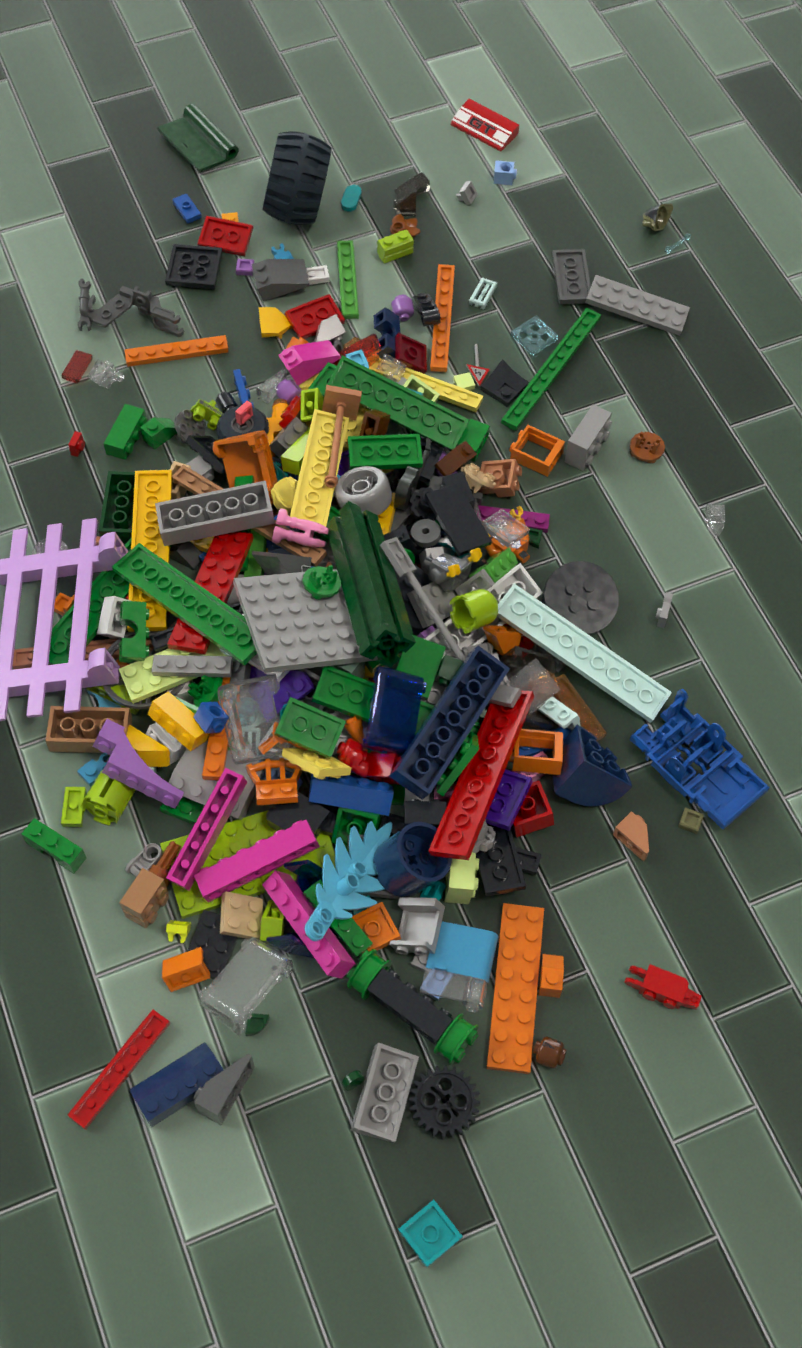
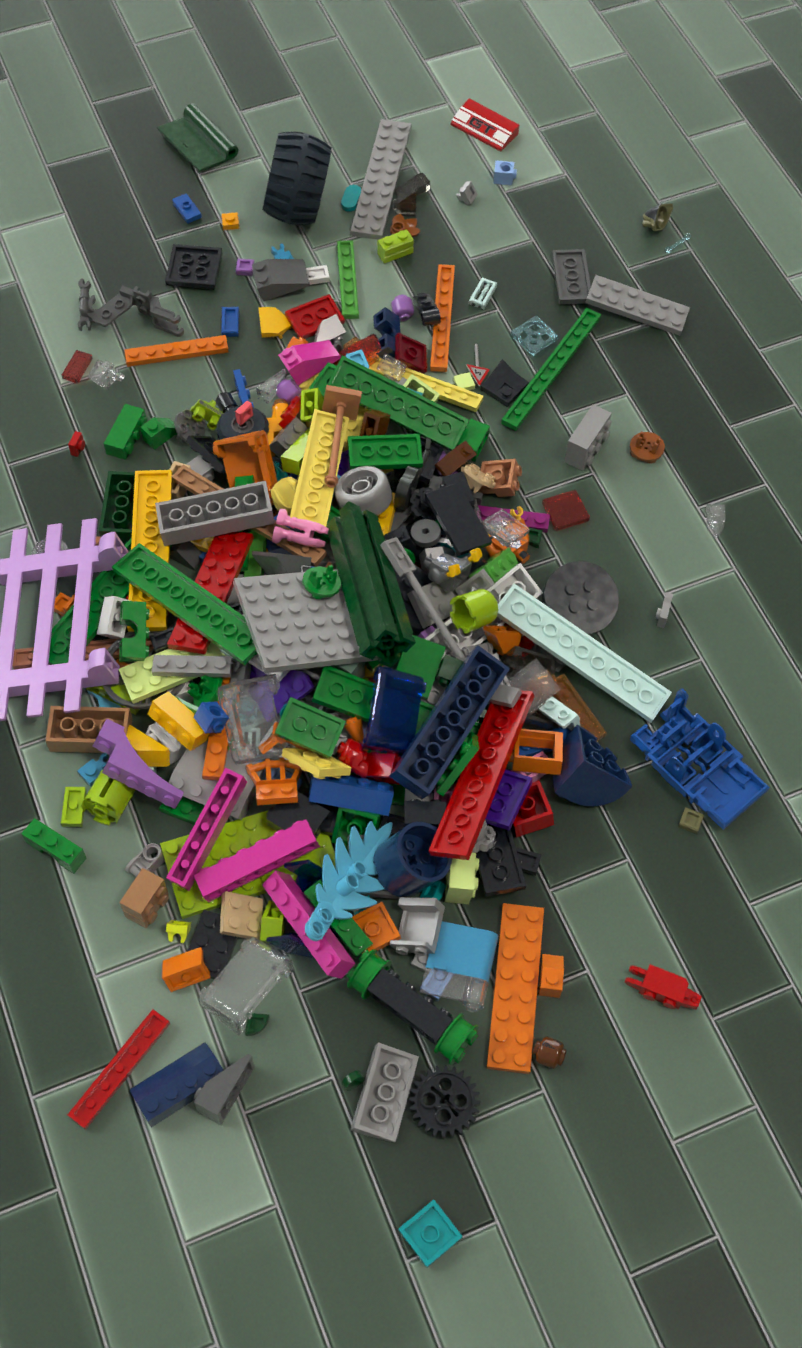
dark orange piece [149,841,181,887] -> none
red tile [197,216,253,256] -> none
orange window [509,425,565,477] -> none
nougat slope [613,811,649,861] -> none
none -> blue tile [221,307,239,337]
none -> light grey plate [350,119,411,240]
none -> clear red tile [542,490,590,531]

